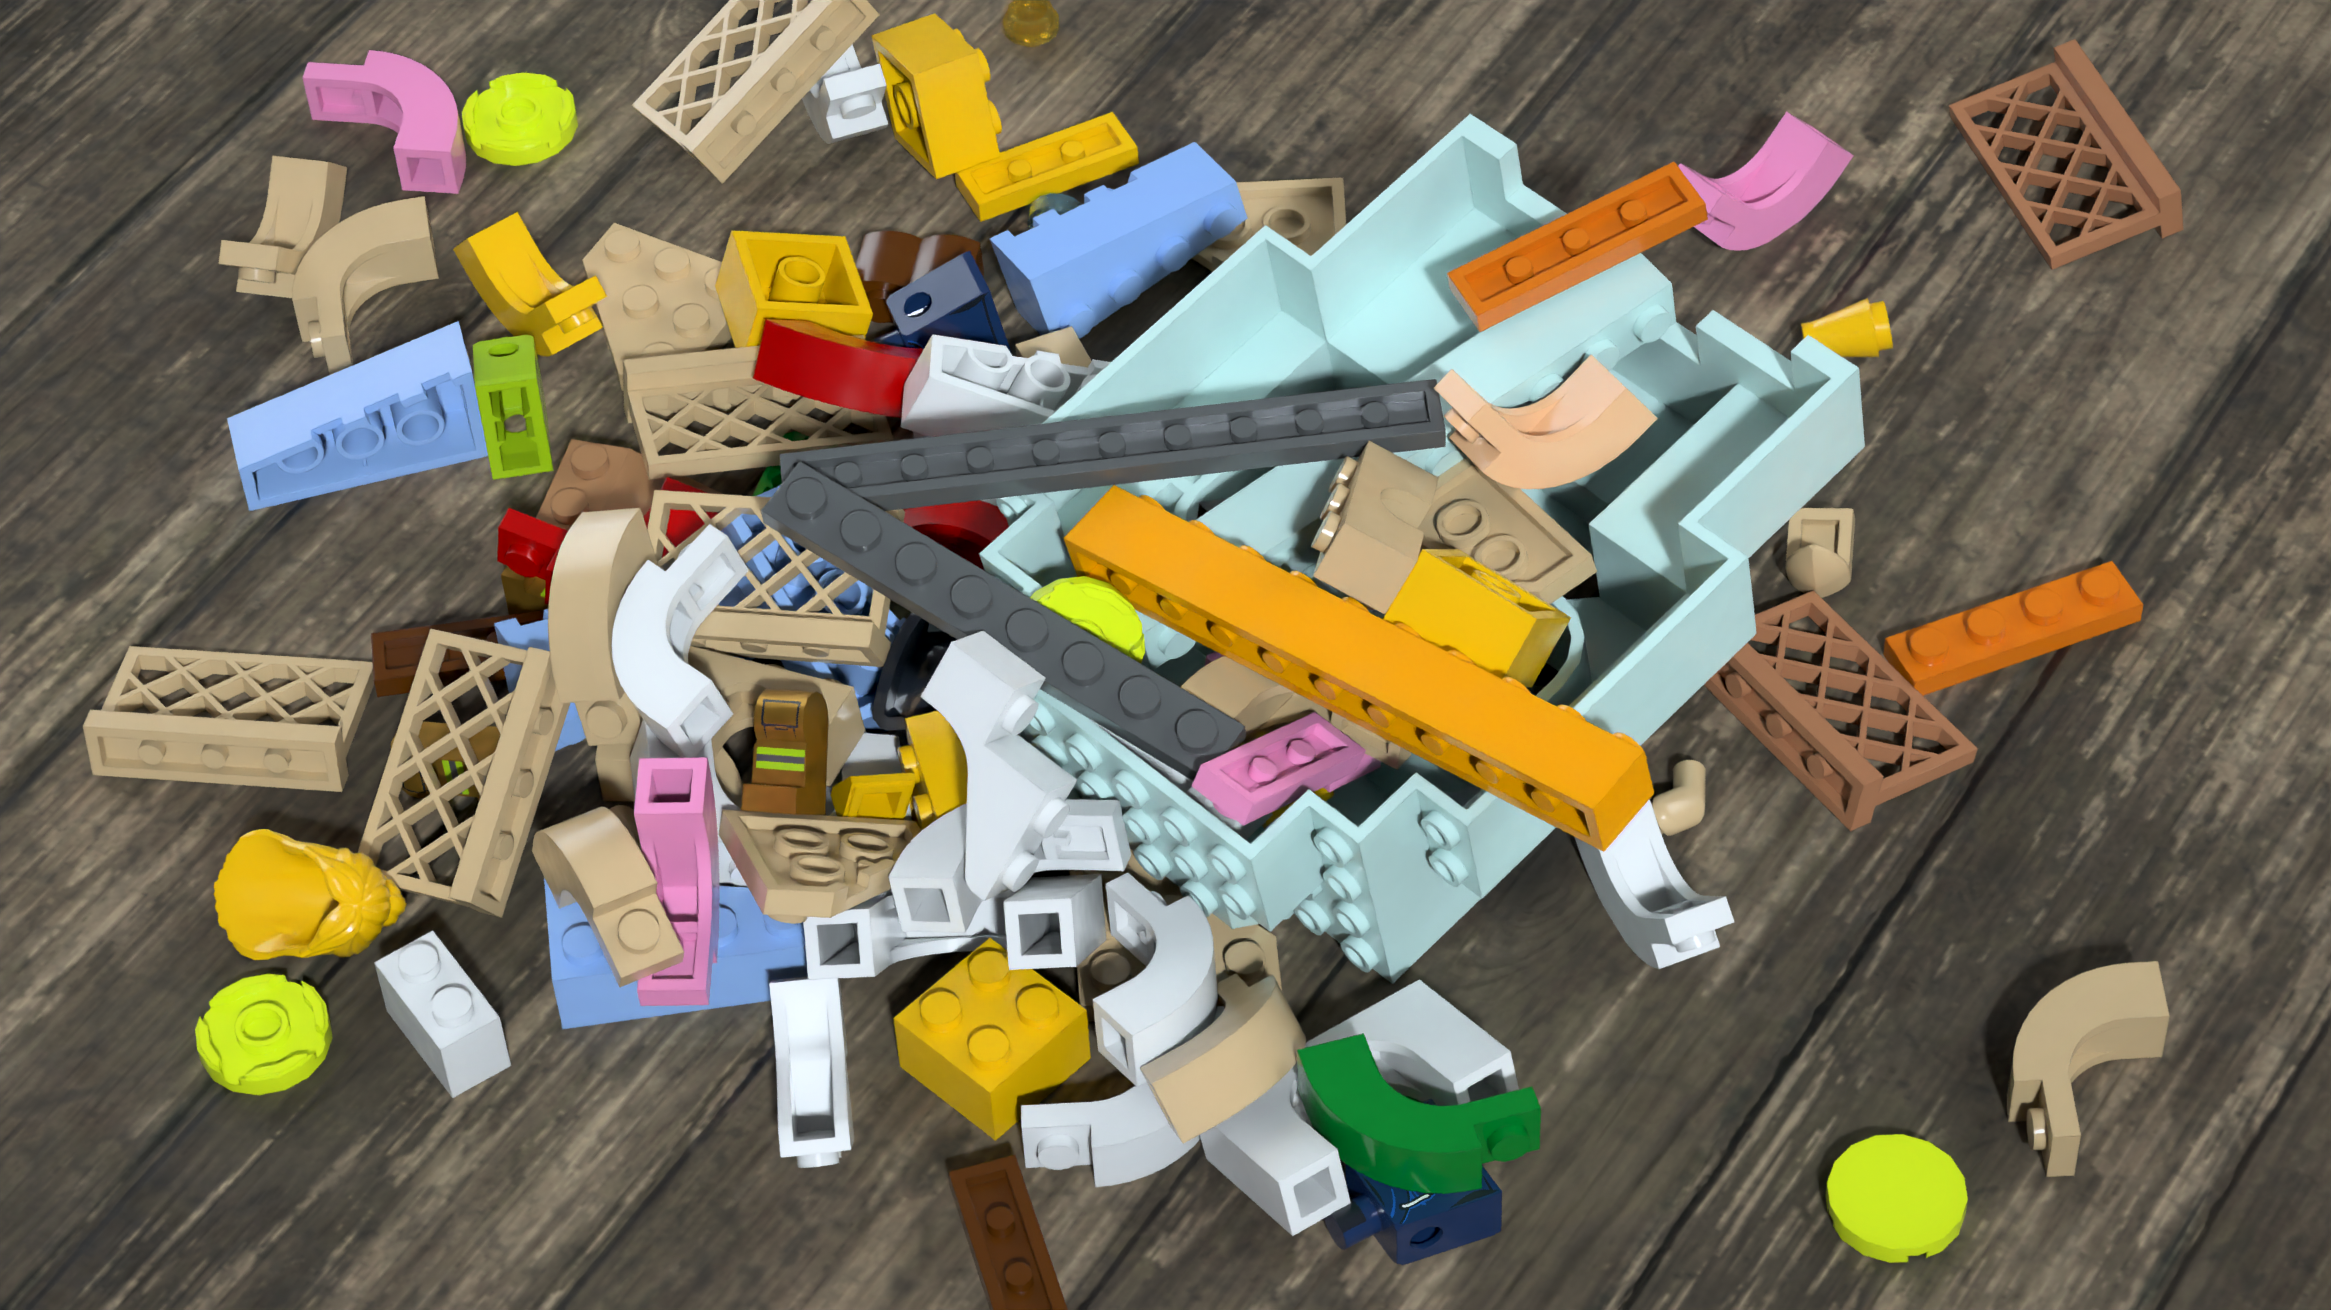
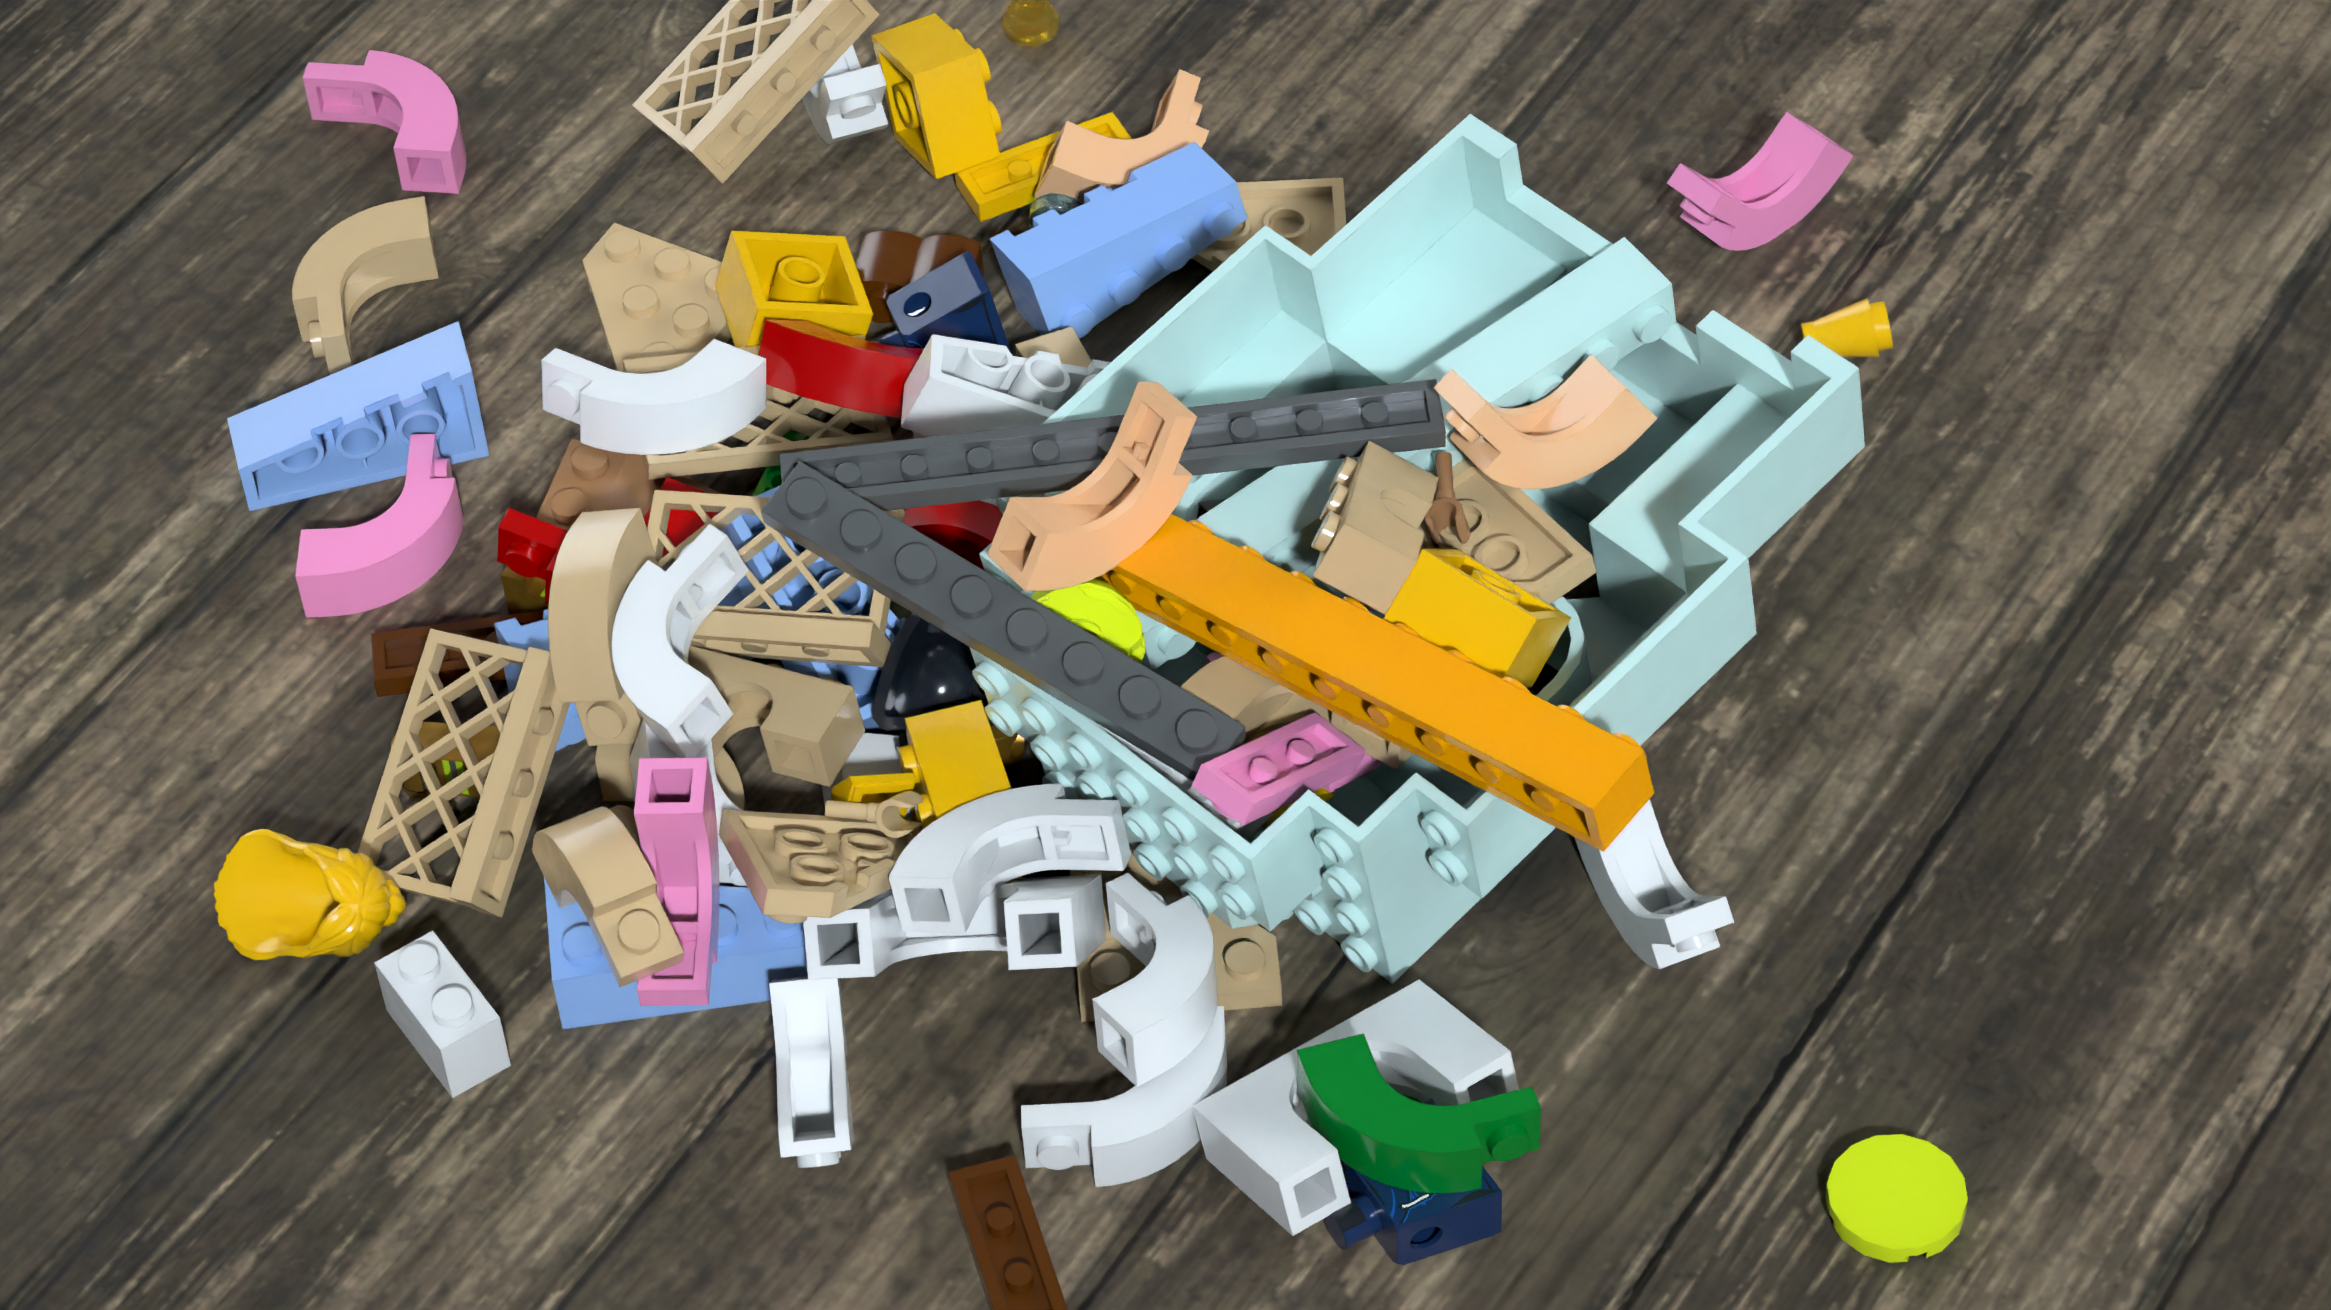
tan fence [83,646,374,792] -> none
neon yellow tile [195,973,333,1095] -> none
tan arch [219,156,347,298] -> none
yellow arch [453,212,607,357] -> none
neon yellow tile [462,72,578,166] -> none
lime torso [473,335,554,480] -> none
pearl gold leg [741,688,829,815] -> none
yellow brick [893,938,1091,1141] -> none
white arch [921,631,1077,901] -> none
tan arch [1140,974,1306,1144] -> none
orange plate [1447,162,1708,332] -> none
tan arm [1651,760,1706,836] -> none
nougat fence [1704,591,1978,831] -> none
tan plate [1786,508,1855,598] -> none
orange plate [1883,561,2143,696] -> none
nougat fence [1949,39,2184,270] -> none
tan arch [2007,961,2170,1177] -> none
none -> bright pink arch [295,434,464,618]
none -> white arch [541,339,766,455]
none -> tan hand [825,791,923,838]
none -> light nougat arch [987,382,1197,591]
none -> light nougat arch [1034,69,1209,211]
none -> medium nougat hand [1424,452,1471,547]

